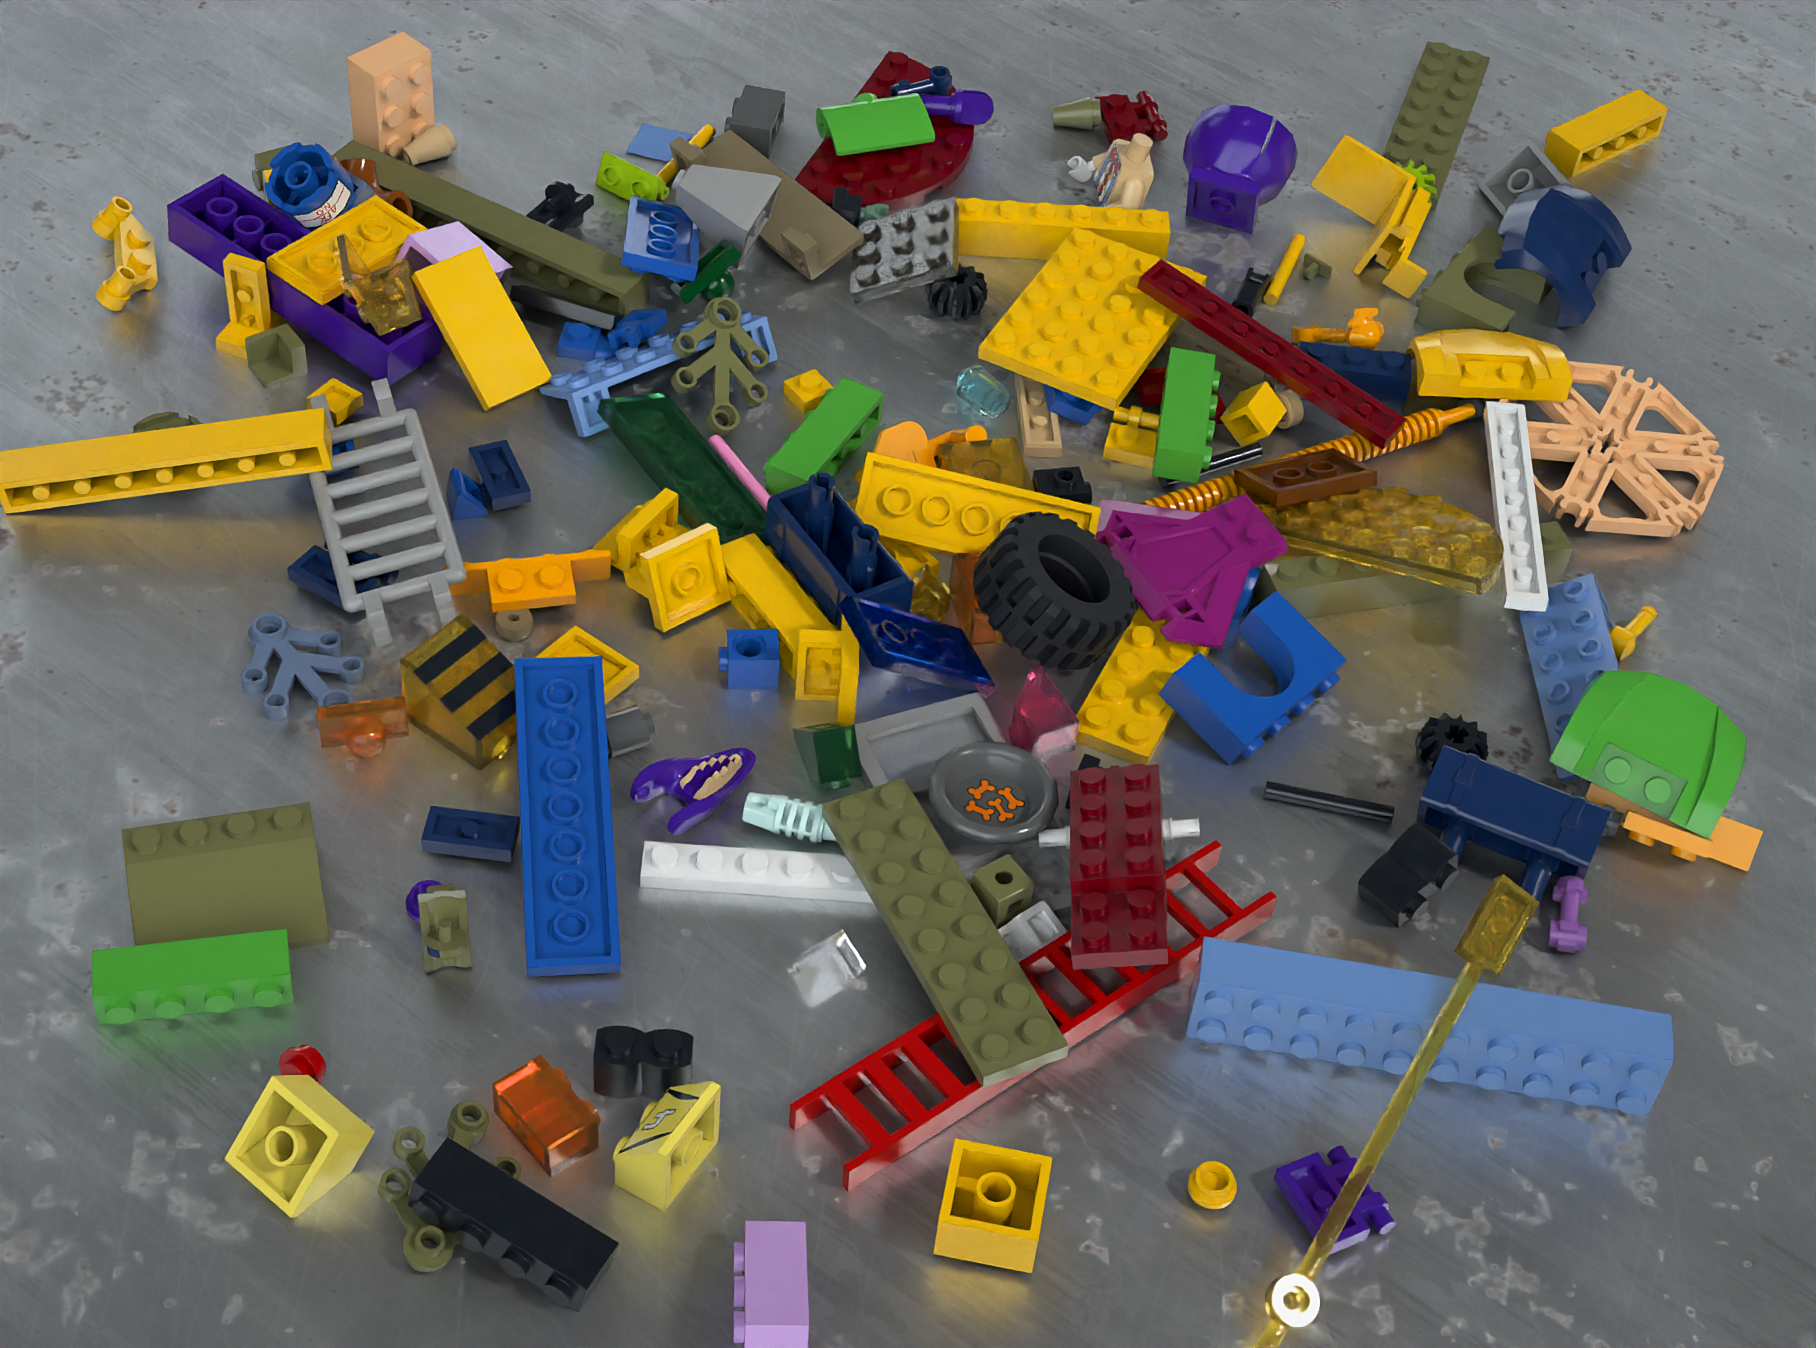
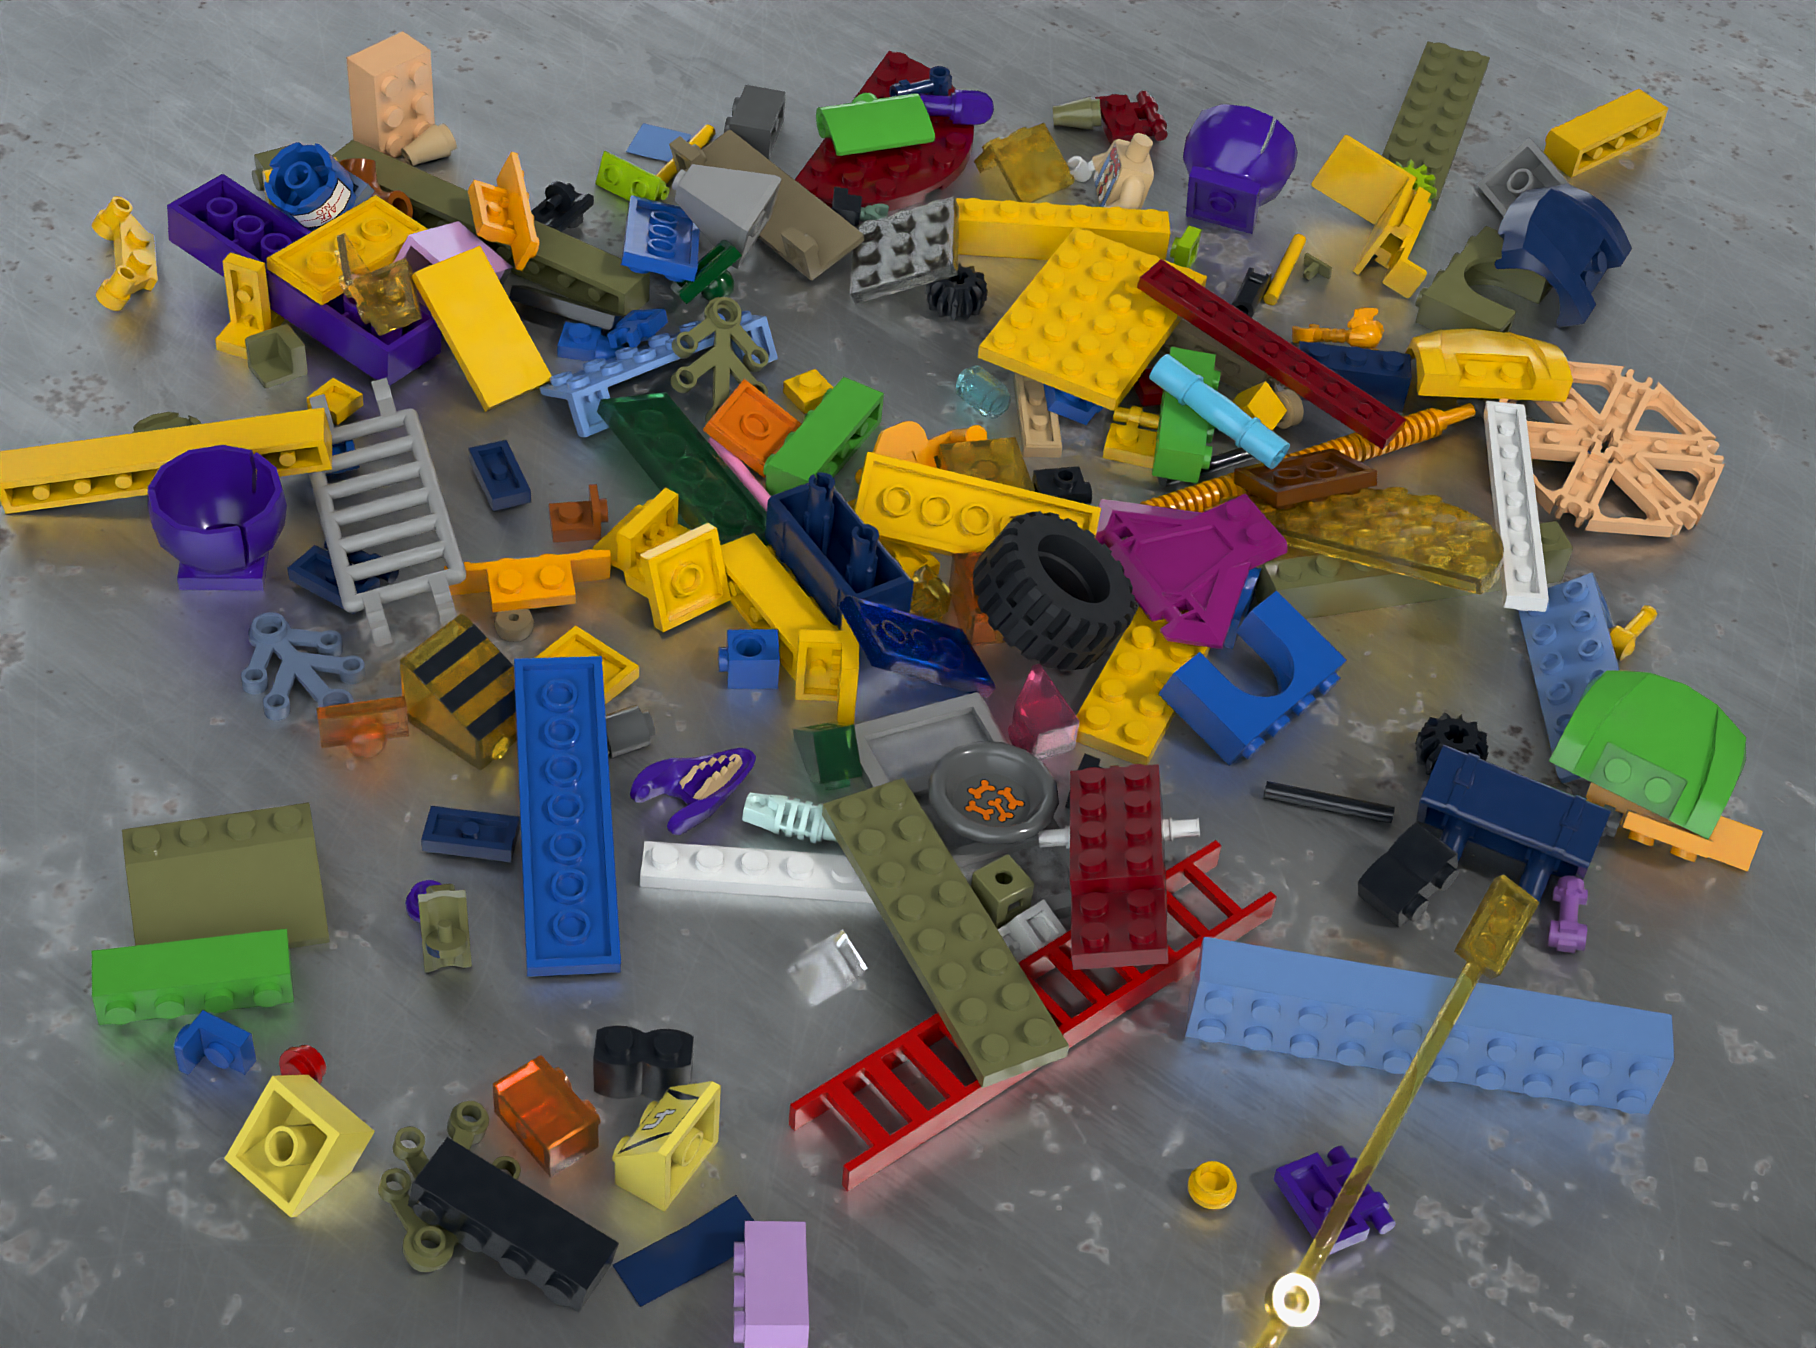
blue slope [446,468,488,521] -> none
yellow brick [933,1138,1053,1274] -> none
none -> dark purple plate [147,445,287,591]
none -> blue bracket [174,1010,257,1075]
none -> light orange bracket [468,151,539,271]
none -> dark orange bracket [549,484,608,543]
none -> dark blue sticker [613,1195,754,1307]
none -> orange tile [703,379,802,478]
none -> clear yellow bracket [974,123,1074,203]
none -> medium azure piece [1149,354,1290,469]
none -> lime plate [1170,225,1202,268]

